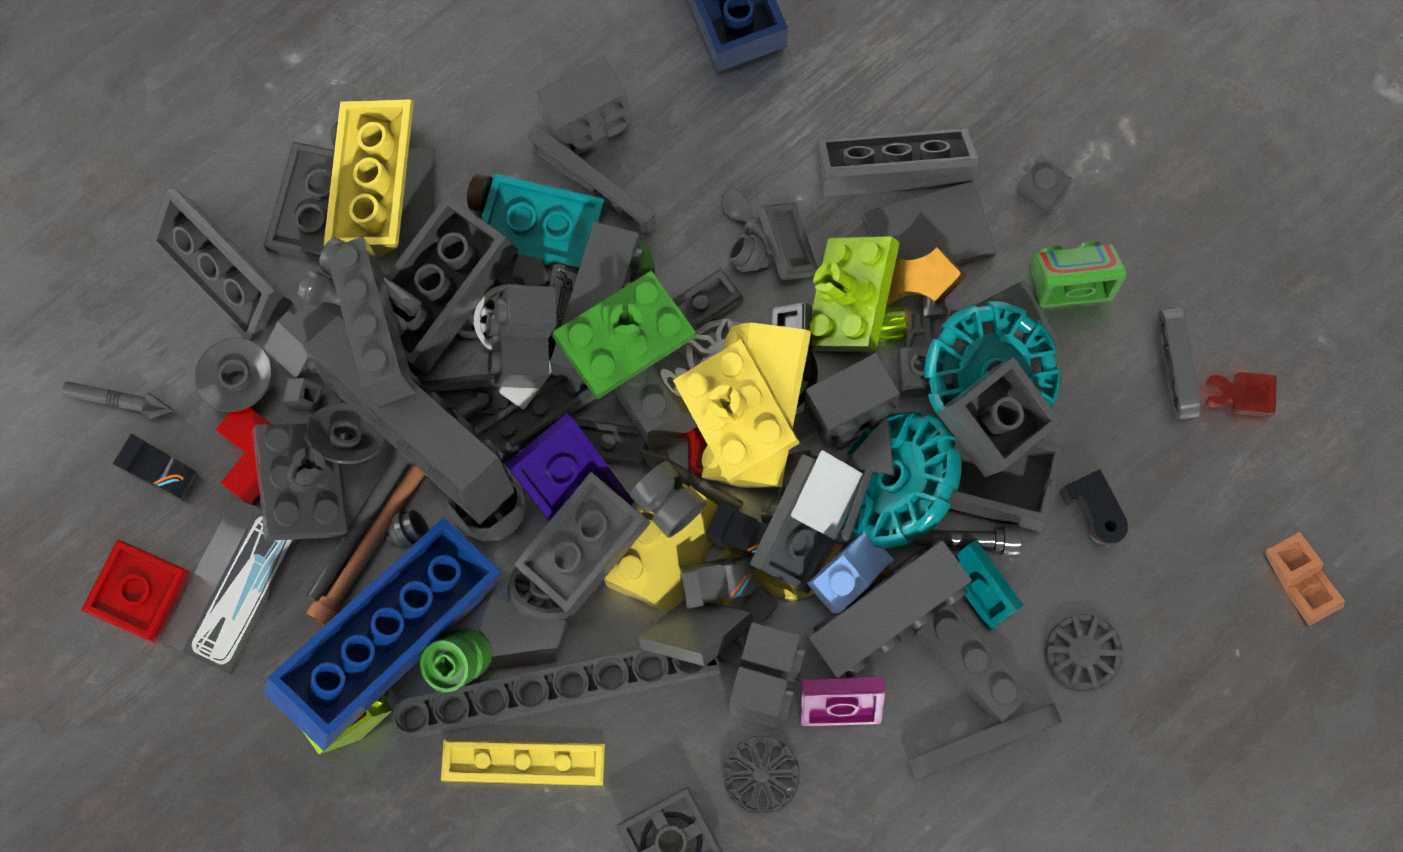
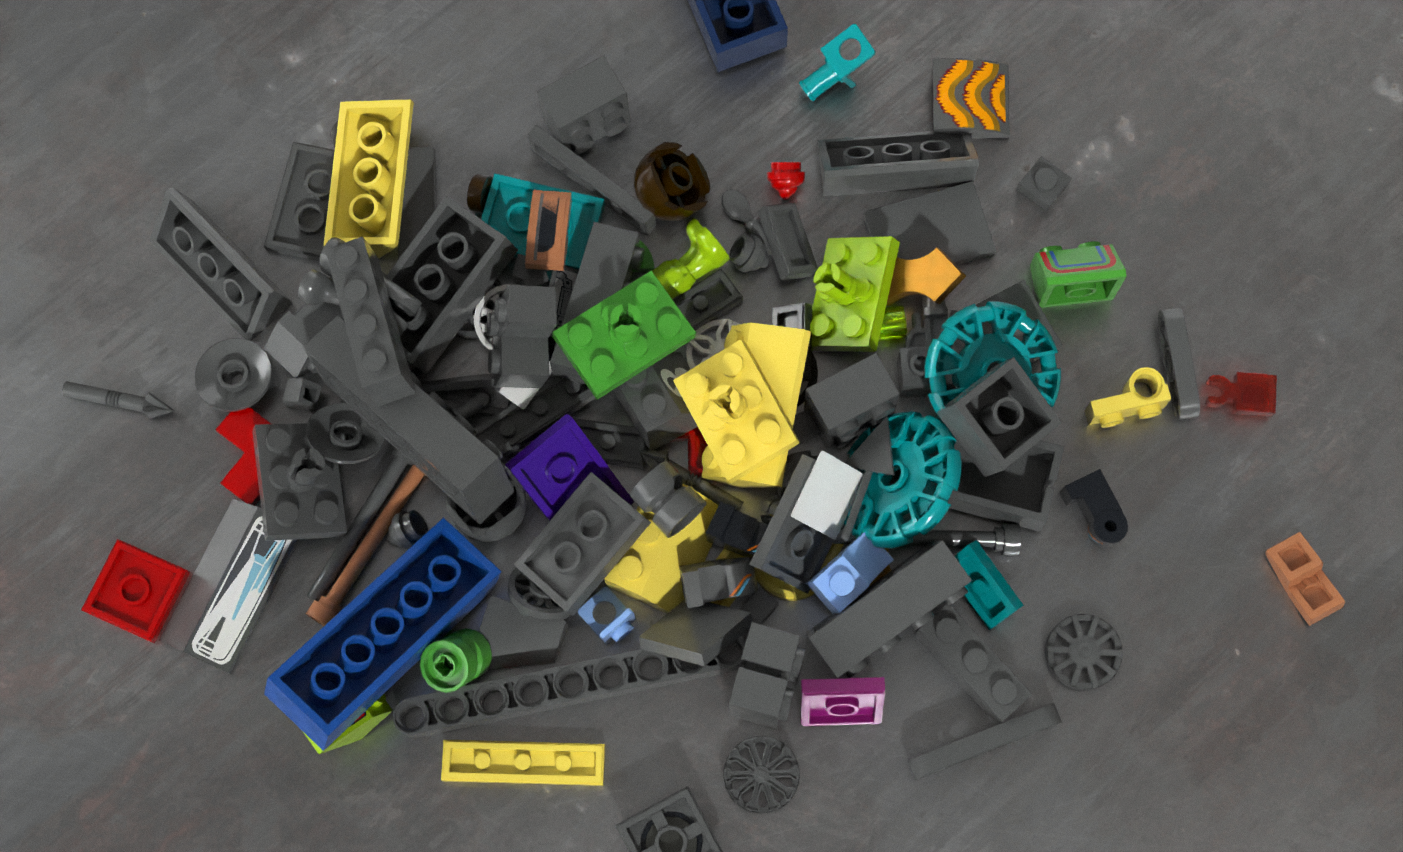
black leg [113,433,198,500] -> none
none -> nougat slope [525,190,572,271]
none -> light blue bracket [578,587,636,646]
none -> dark brown cylinder [633,142,710,221]
none -> lime piece [649,218,730,299]
none -> red plate [767,162,805,200]
none -> teal bracket [799,24,876,102]
none -> slope [933,58,1010,139]
none -> light yellow plate [1084,367,1171,428]

